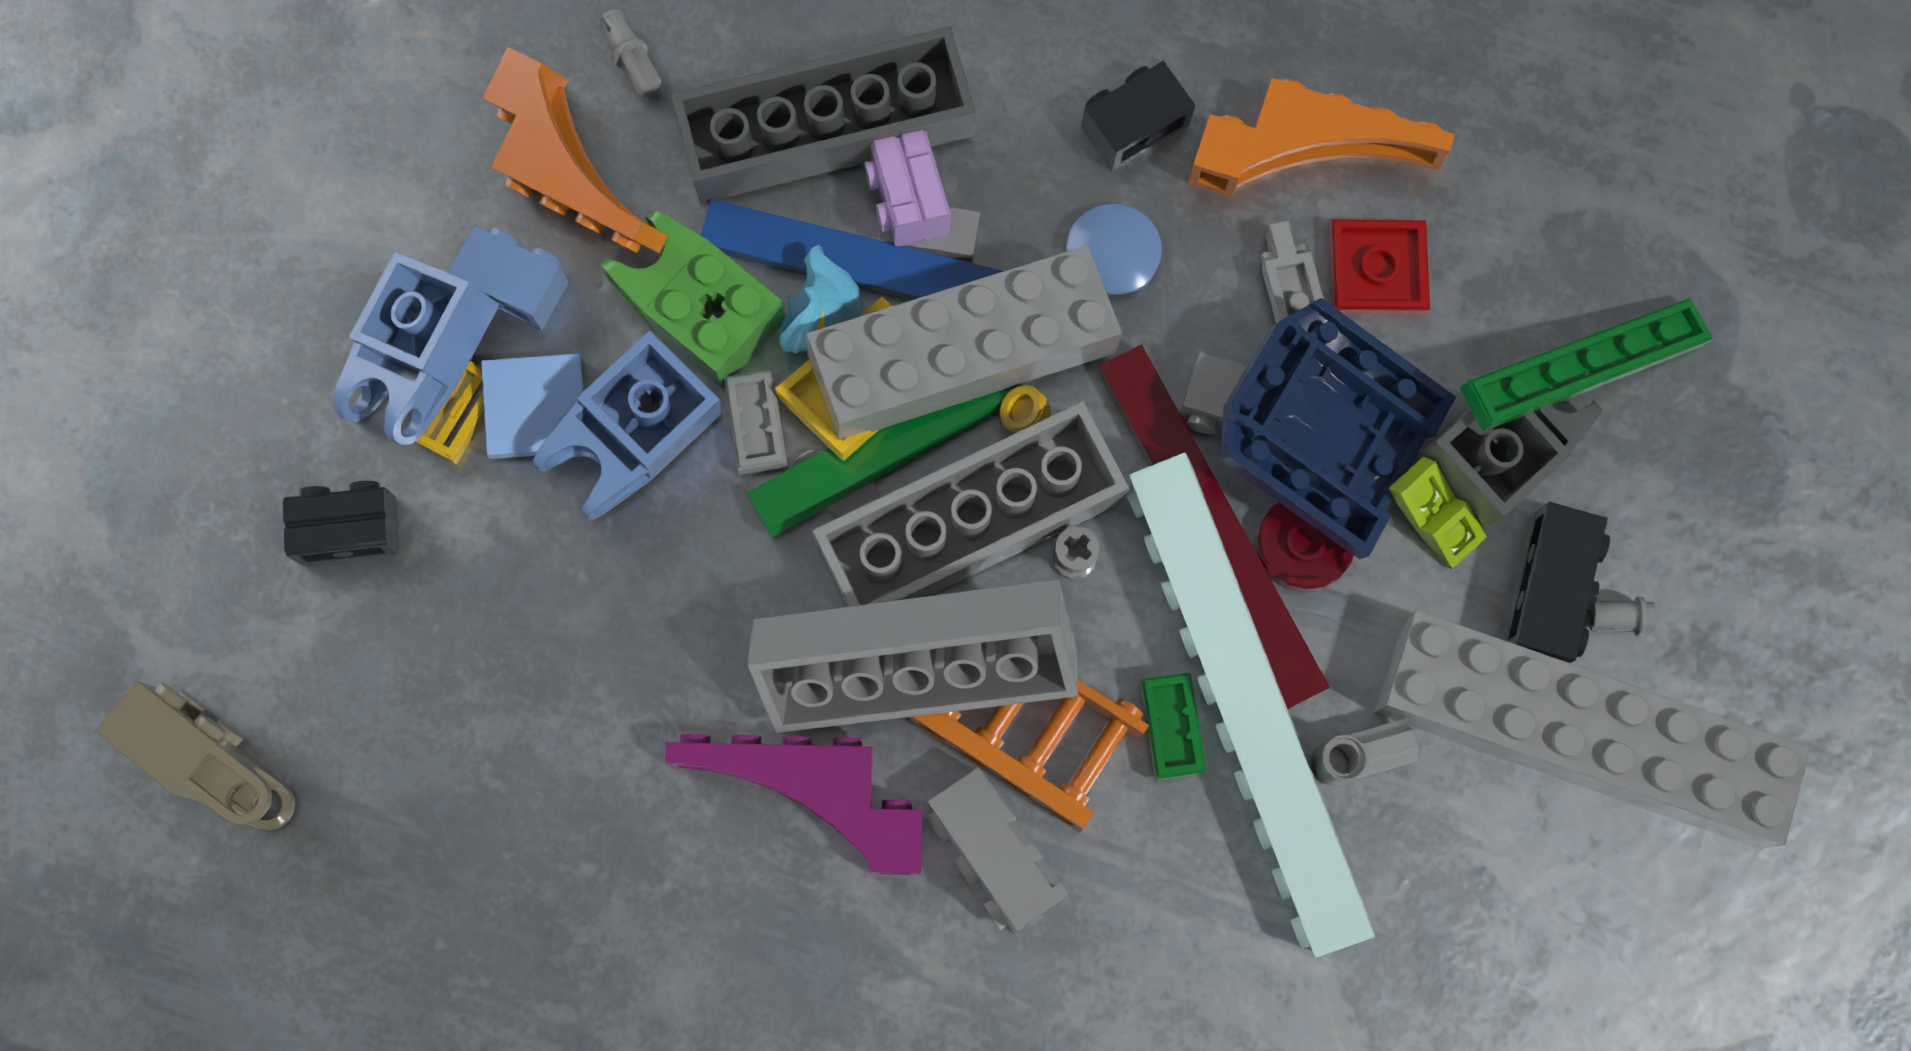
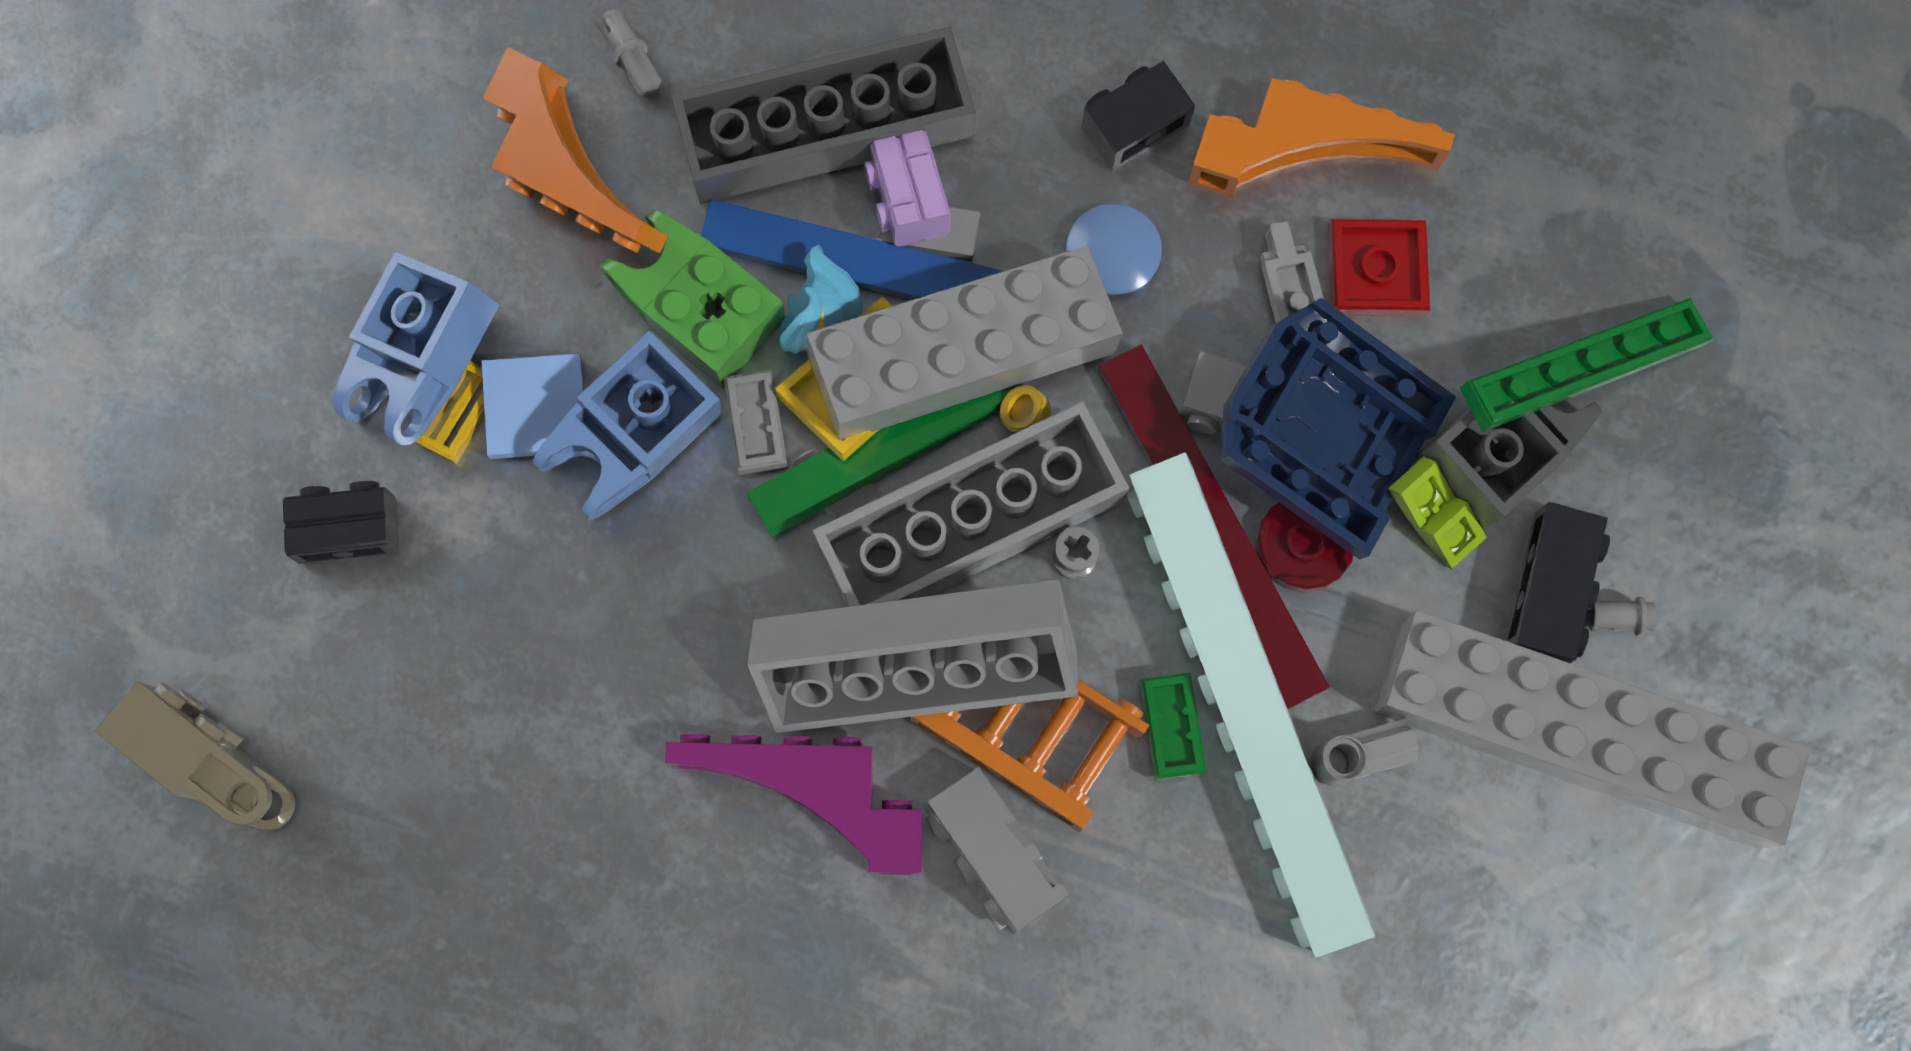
medium blue brick [448,225,569,331] -> none

